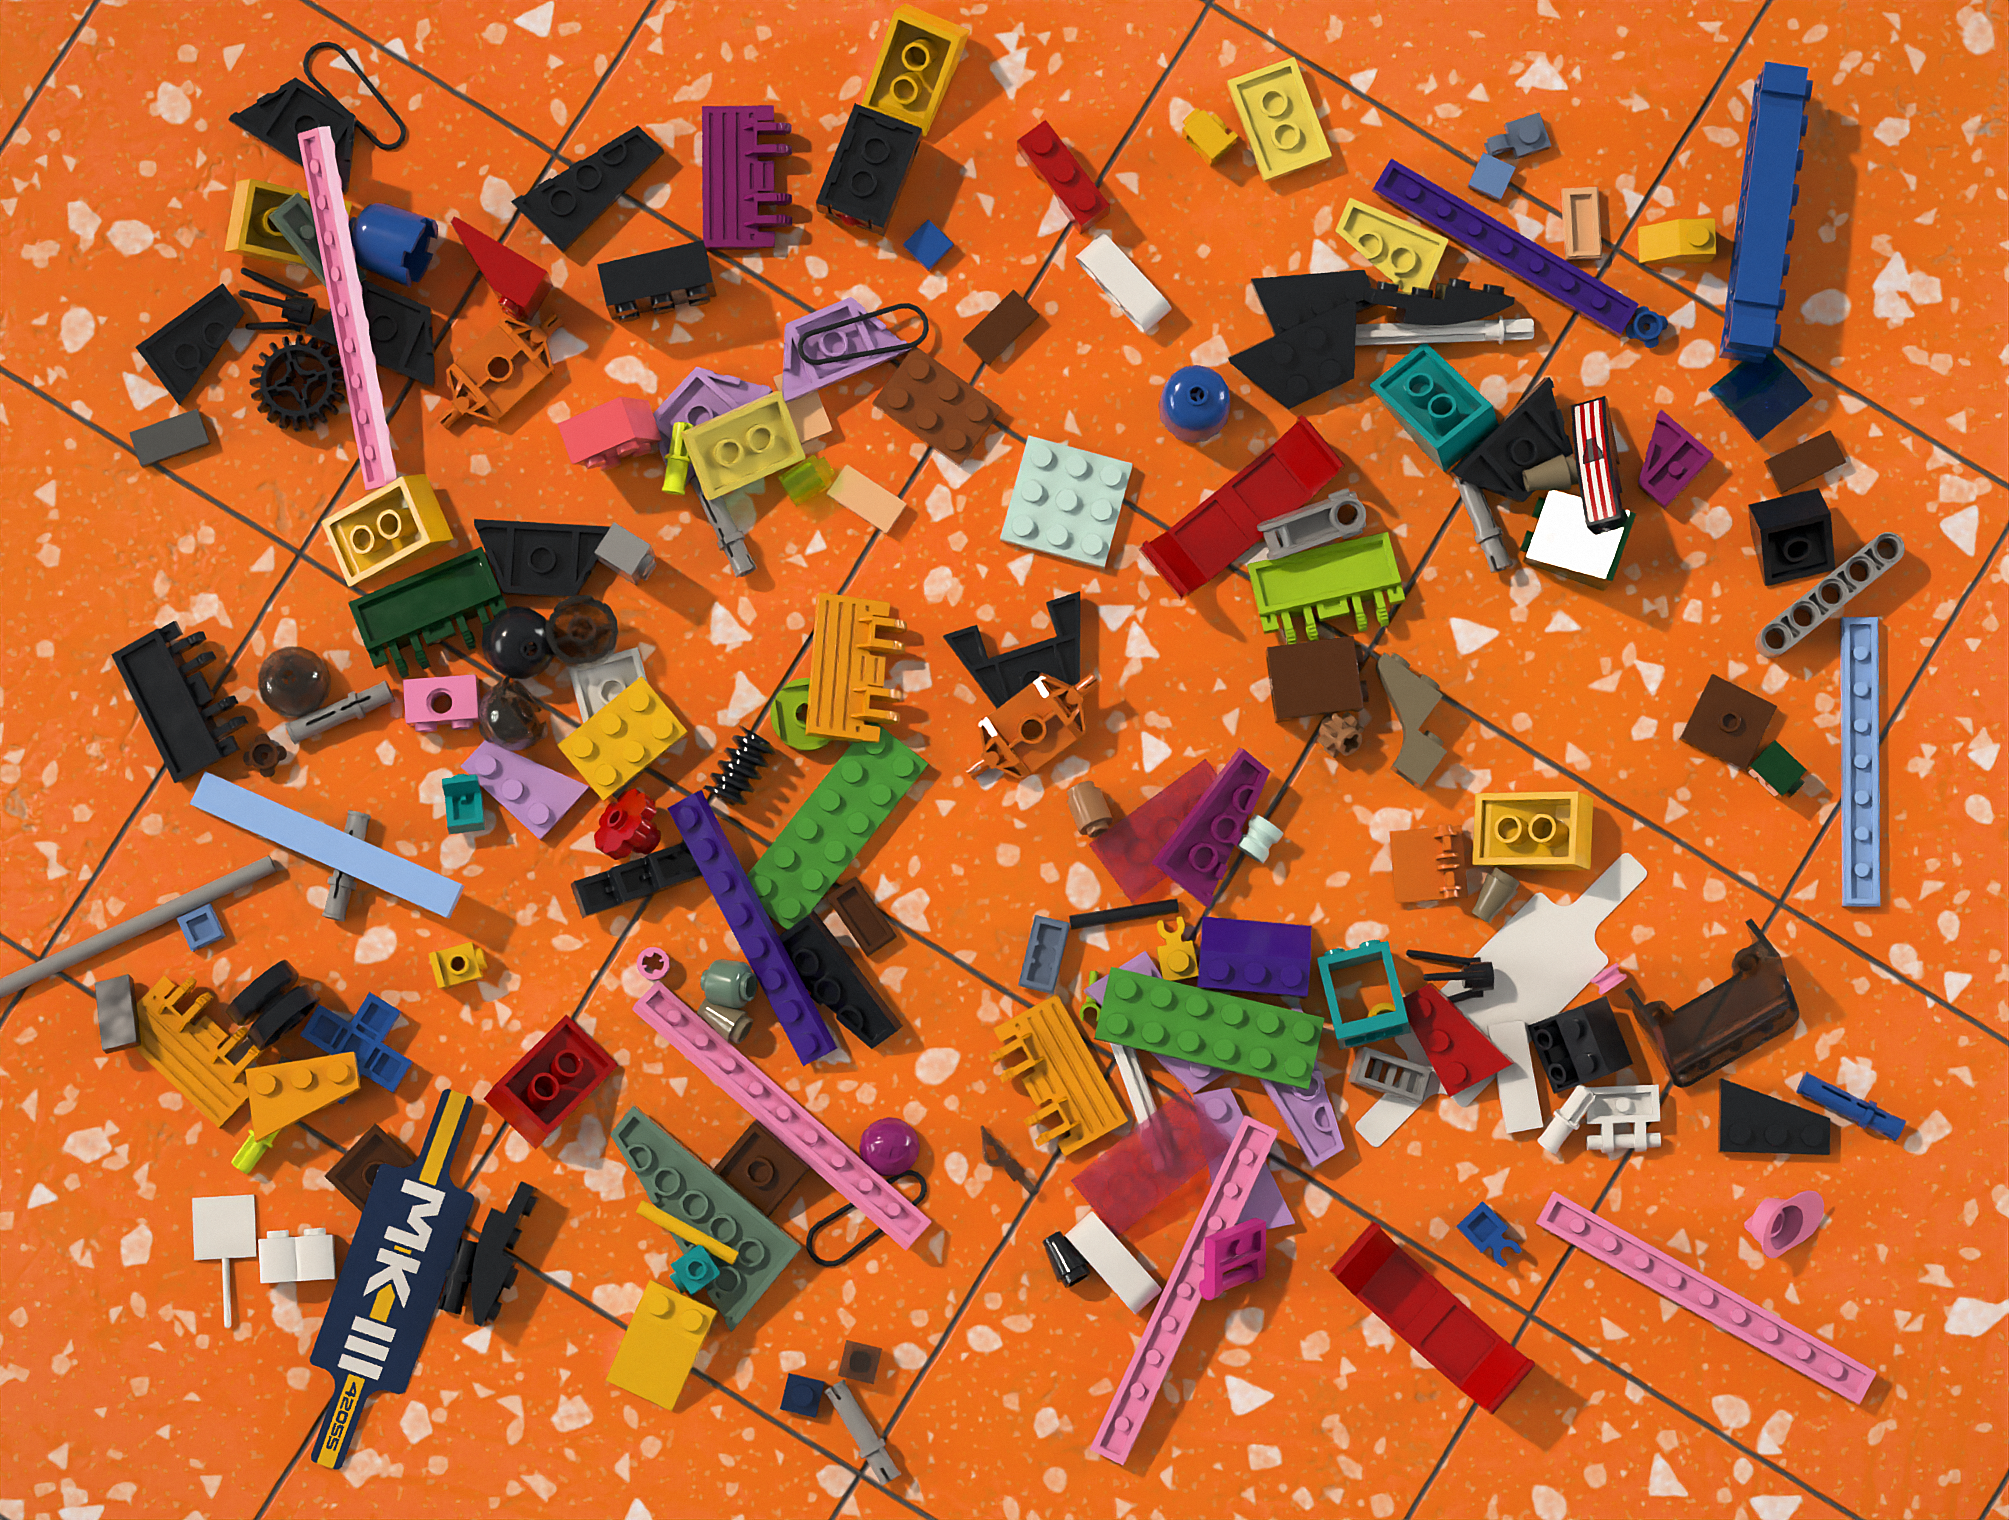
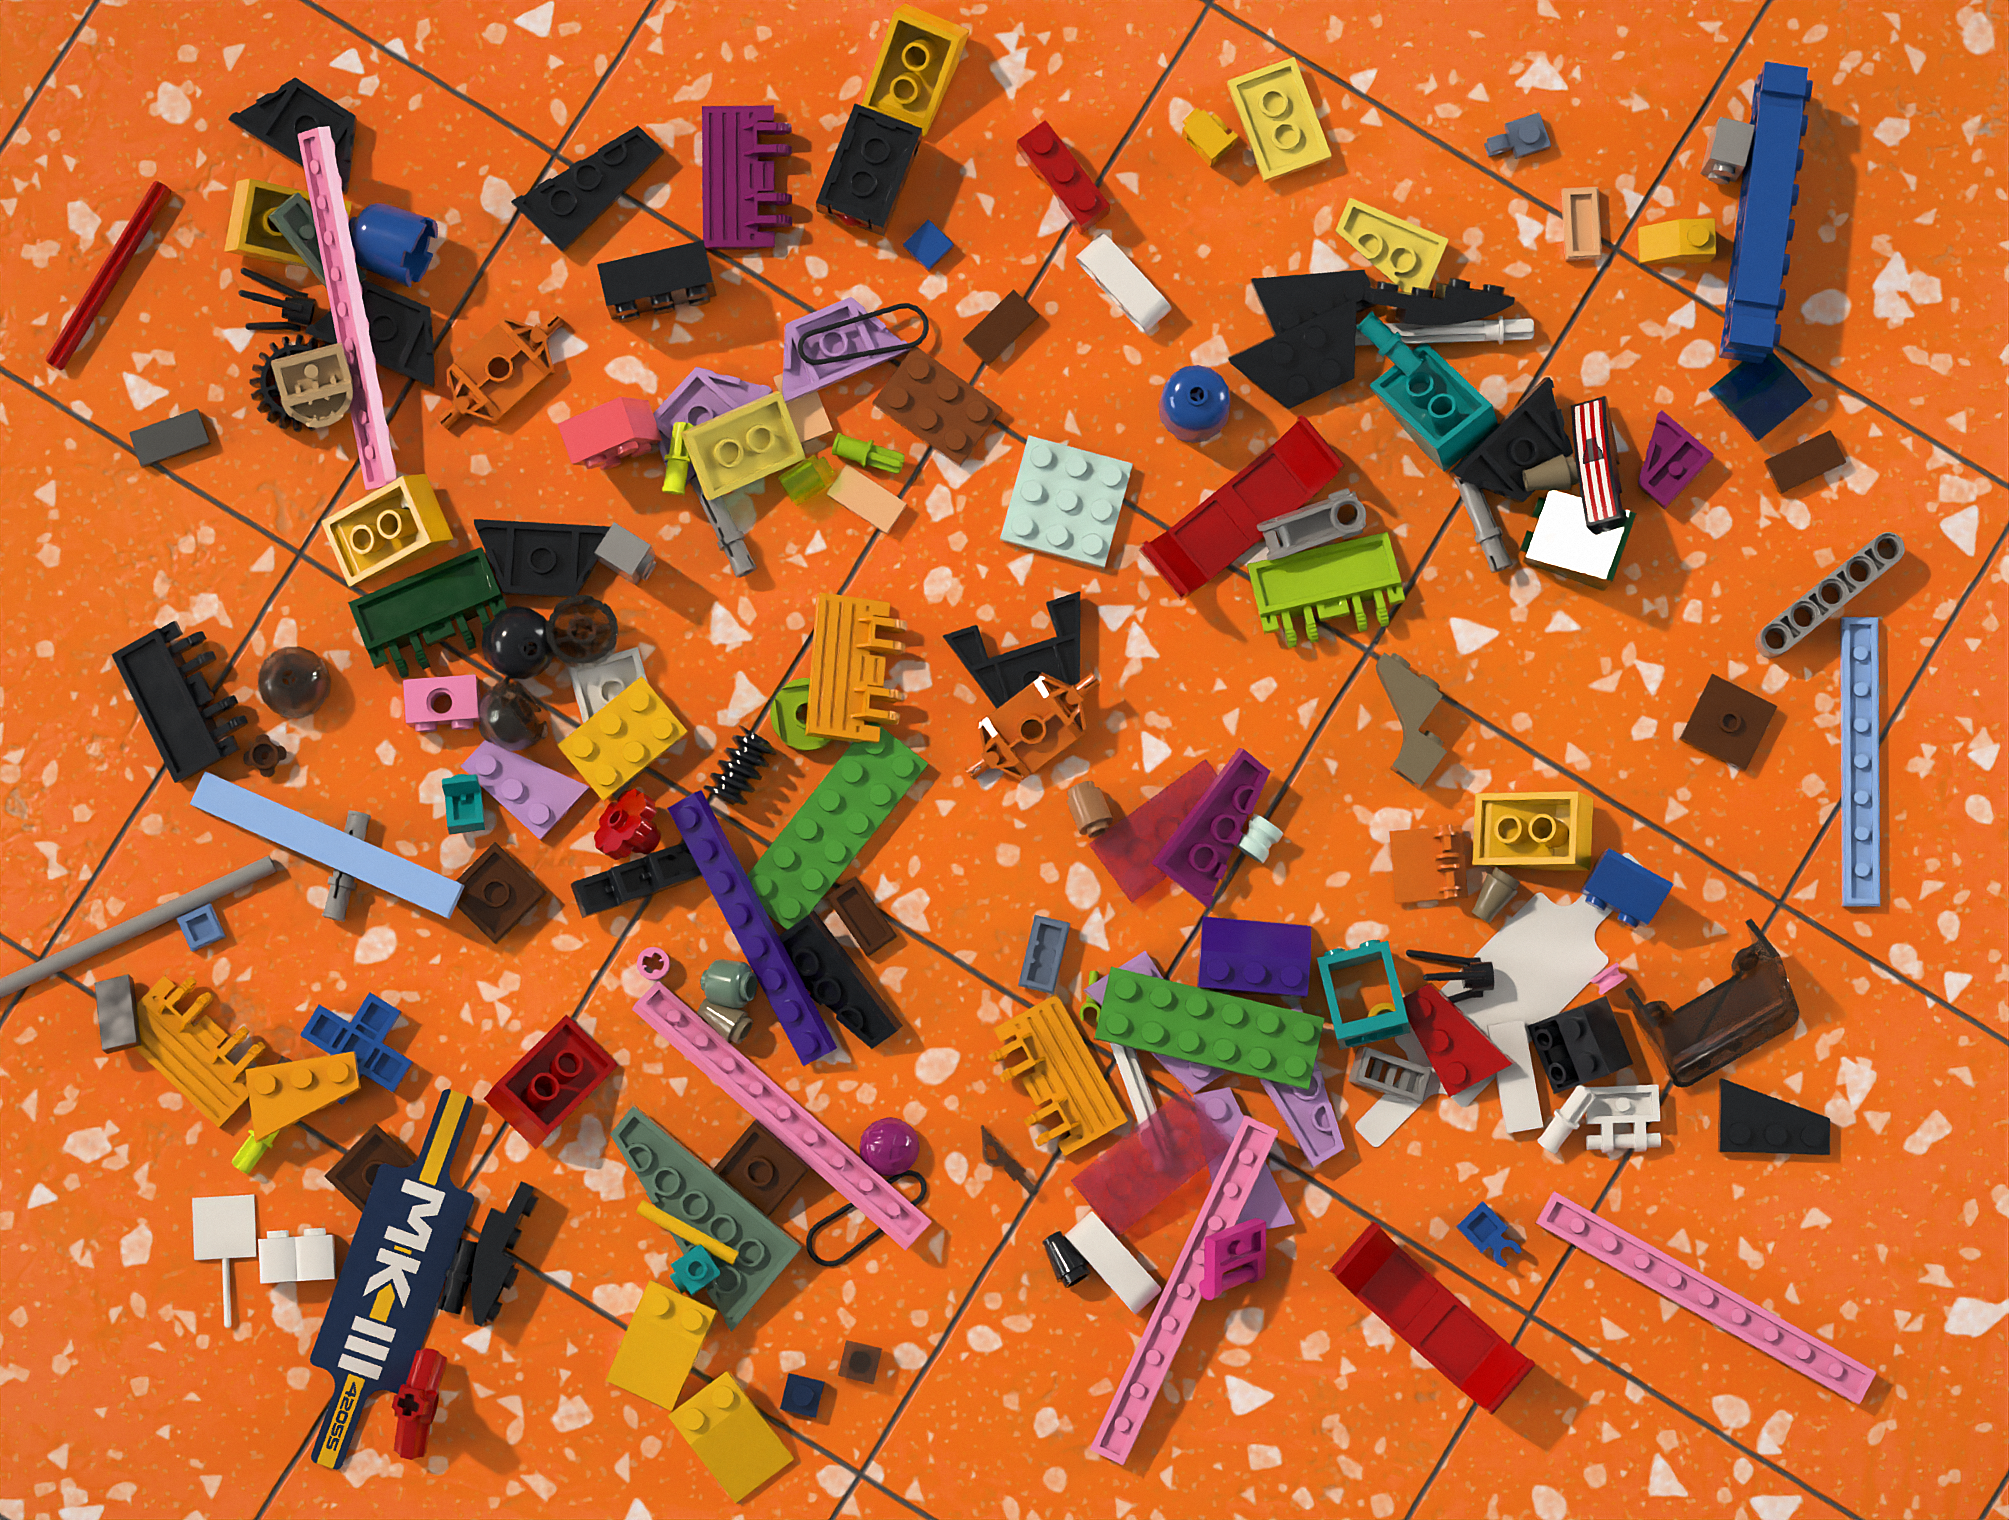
black wing [136,283,245,406] -> none
black wheel [225,959,321,1051] -> none
light grey pin [285,680,395,744] -> none
black piece [303,42,406,150] -> none
yellow brick [428,942,487,990] -> none
red slope [451,216,553,321] -> none
light grey pin [824,1379,901,1486] -> none
black bar [1069,898,1179,930] -> none
yellow plate [1156,916,1198,981] -> none
reddish brown panel [1265,636,1369,723] -> none
medium nougat gear [1317,711,1364,758] -> none
dark purple plate [1372,158,1639,337] -> none
medium blue tile [1467,152,1516,202] -> none
blue plate [1626,306,1668,348] -> none
bright pink piece [1744,1190,1824,1258] -> none
dark green brick [1746,740,1807,799] -> none
black slope [1748,488,1835,586] -> none
blue pin [1796,1071,1906,1142] -> none
none -> red axle [46,181,171,370]
none -> tan slope [271,342,353,428]
none -> red piece [391,1348,447,1460]
none -> reddish brown plate [456,842,547,945]
none -> yellow slope [668,1370,795,1504]
none -> lime axle [832,433,905,474]
none -> teal pin [1356,311,1424,377]
none -> blue slope [1580,848,1673,929]
none -> light grey brick [1700,117,1755,184]

